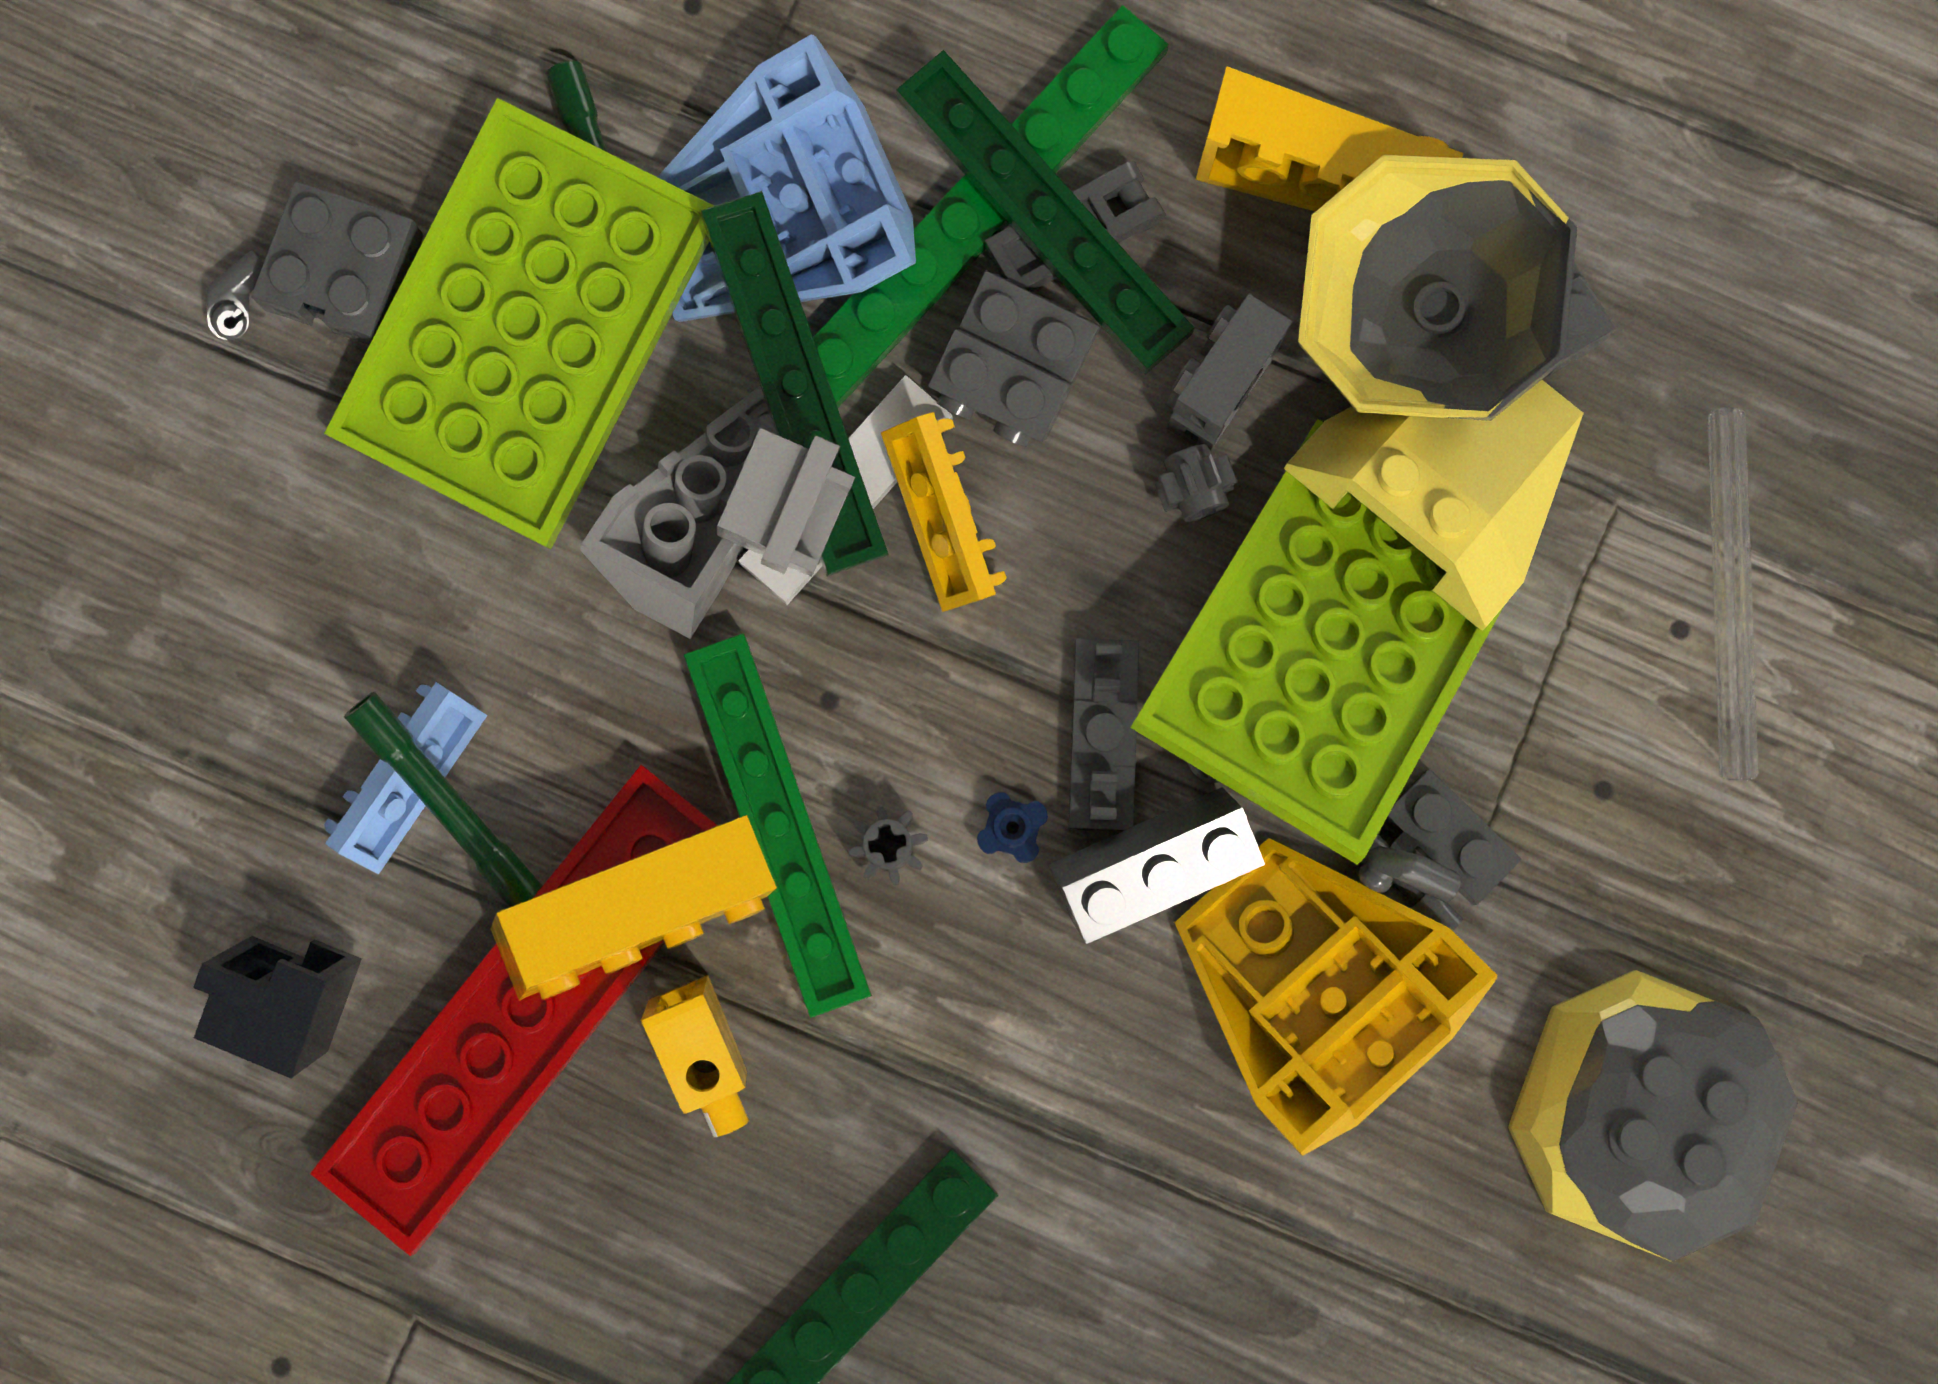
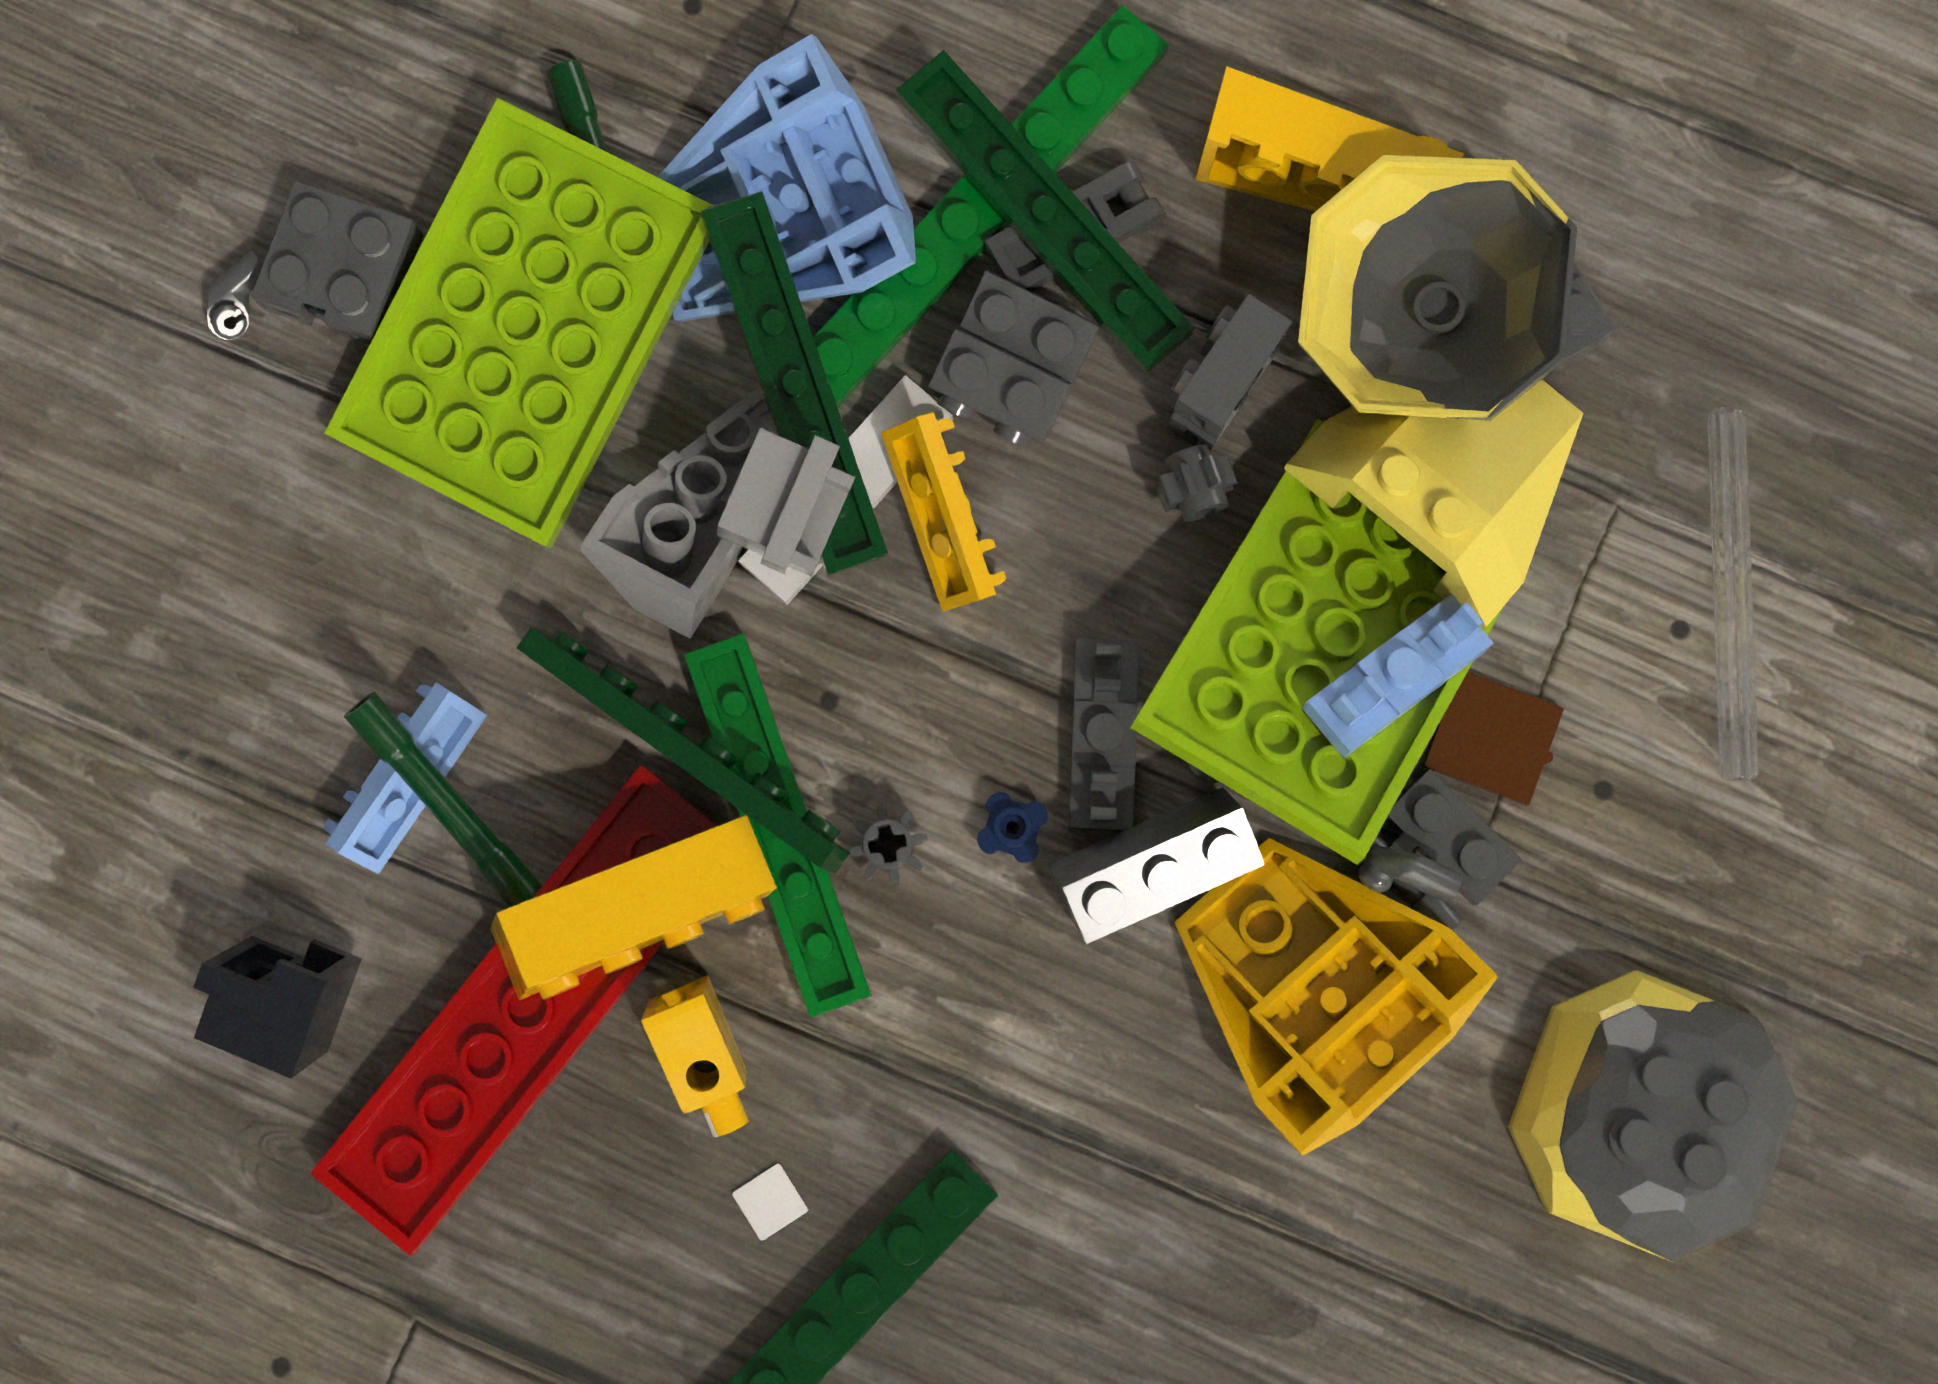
none -> dark green plate [517,627,850,874]
none -> white sticker [732,1164,808,1241]
none -> light blue plate [1302,594,1494,759]
none -> reddish brown piece [1422,672,1564,806]

